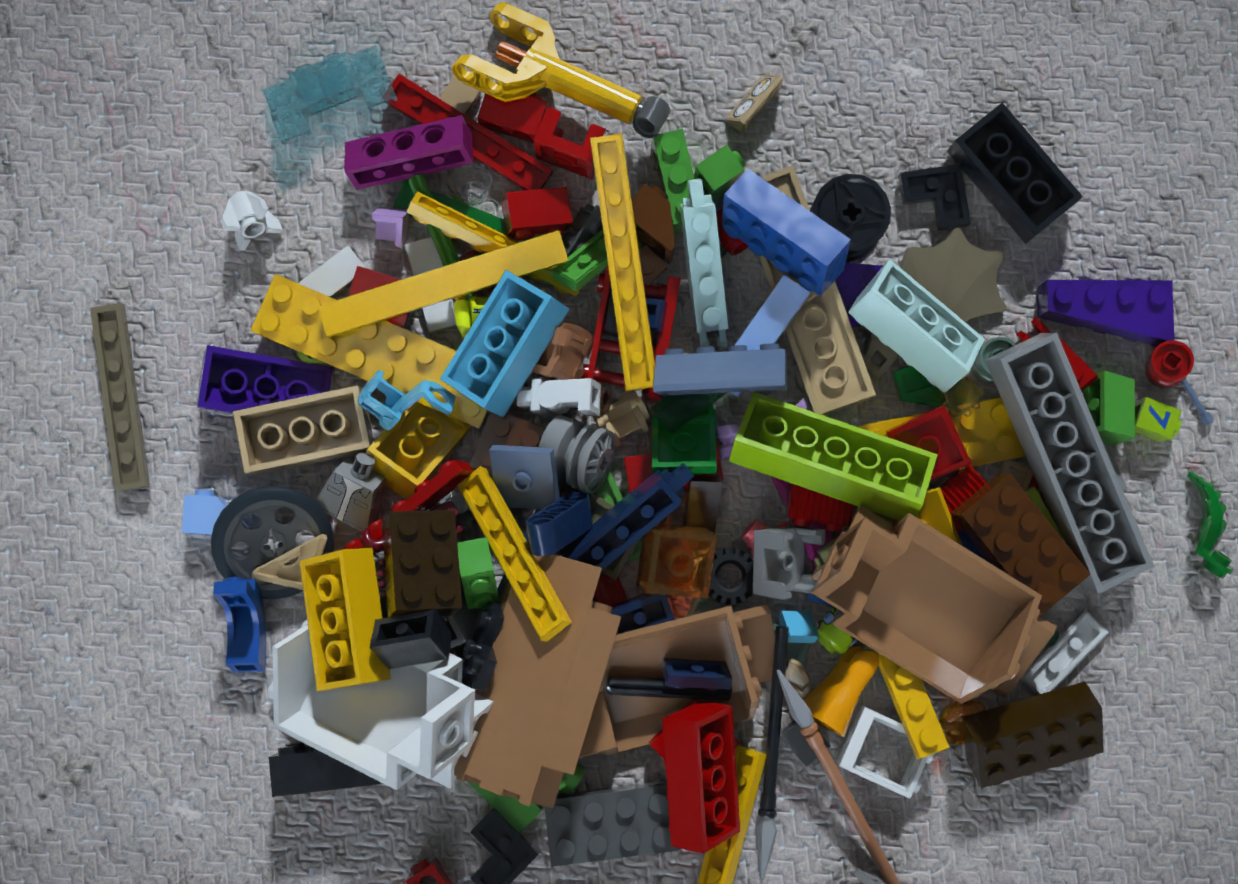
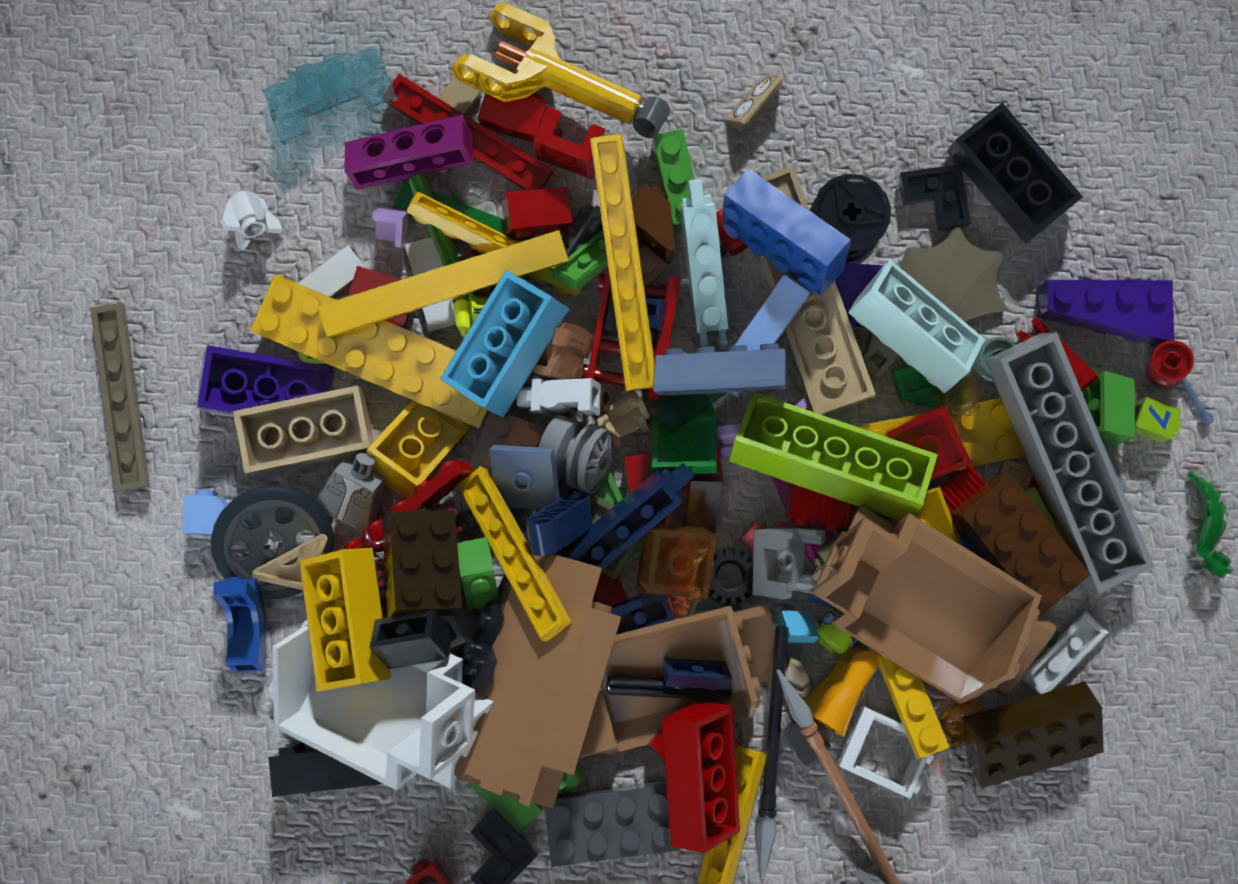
medium azure piece [357,370,455,431] -> none
bright green brick [694,145,745,204] -> none

